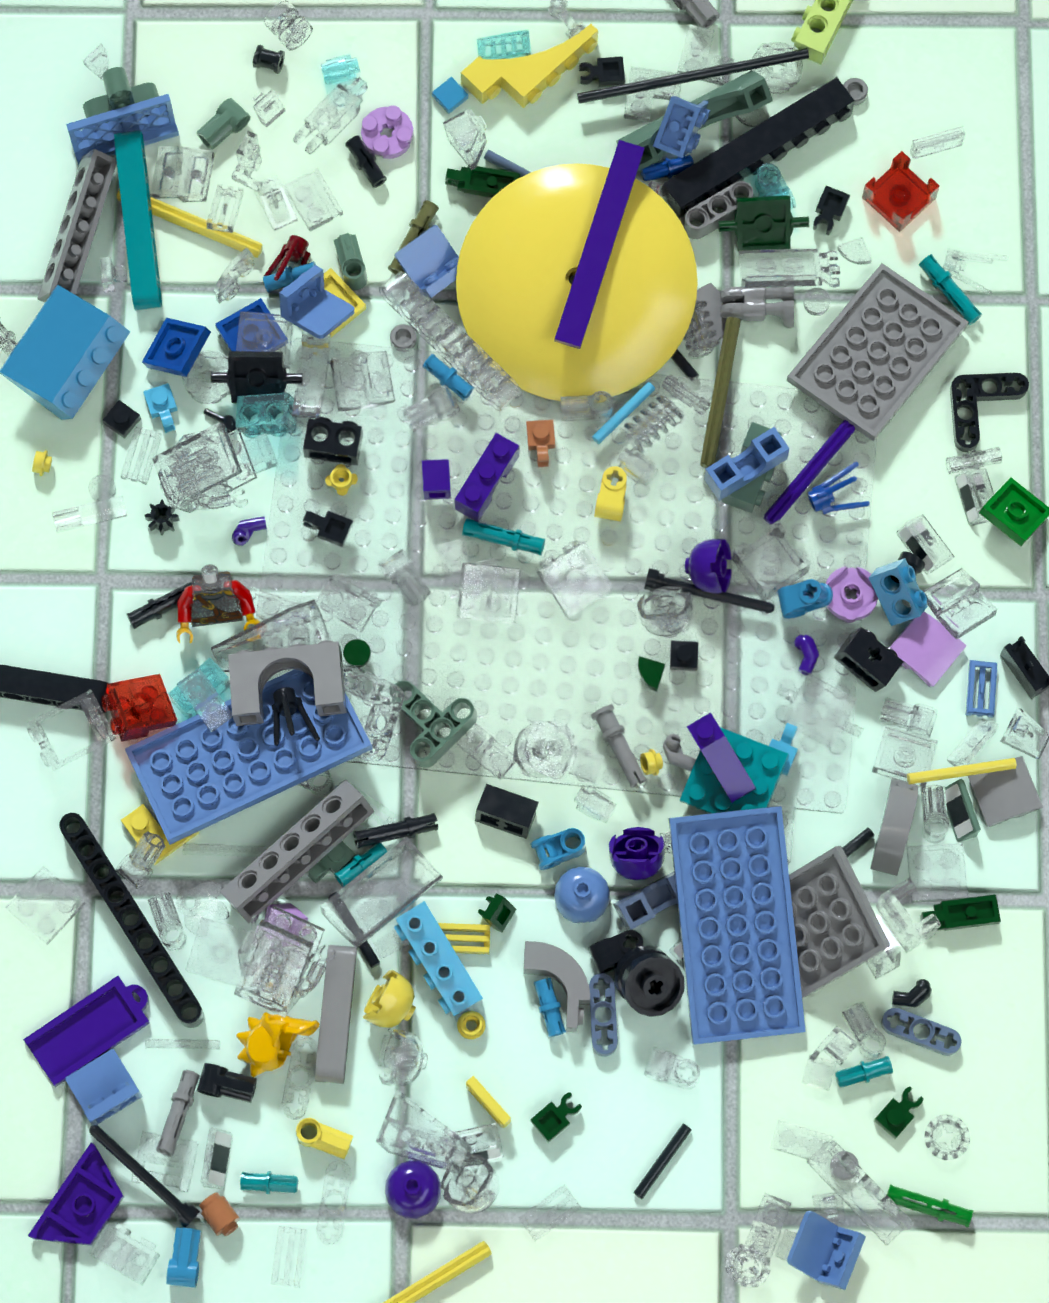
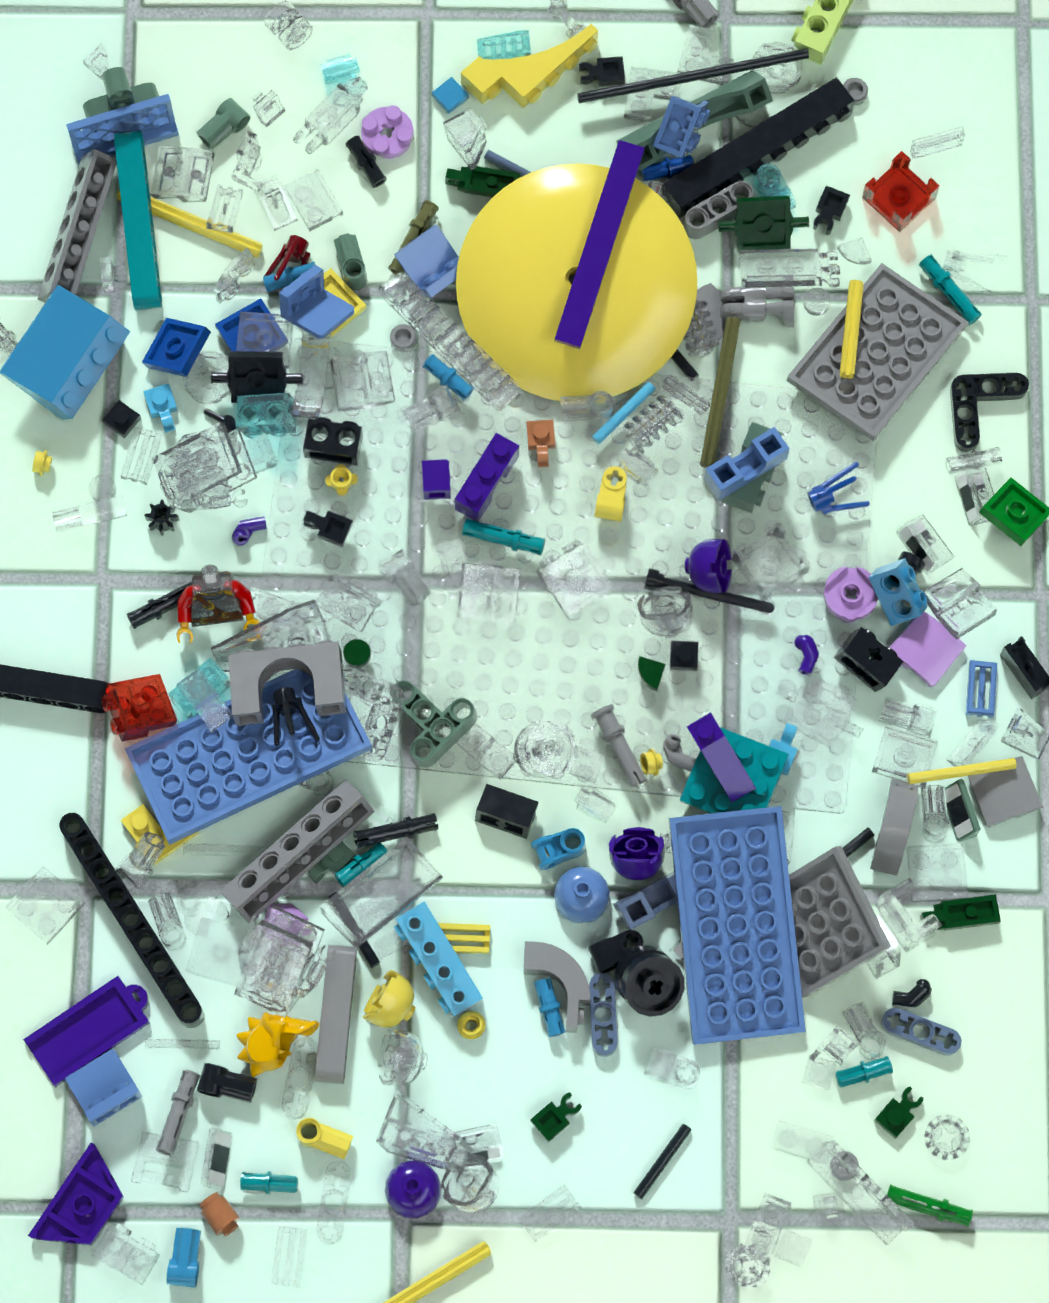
clear window [27,689,116,771] -> none
black piece [89,1125,200,1228] -> none
black bush [253,44,285,74] -> none
light yellow tile [466,1075,511,1128] -> none
dark green tile [478,893,517,932] -> none
dark purple axle [763,420,855,526] -> none
dark azure piece [777,579,833,619] -> none
medium blue bracket [787,1211,866,1290] -> none
none -> light yellow axle [840,280,864,379]

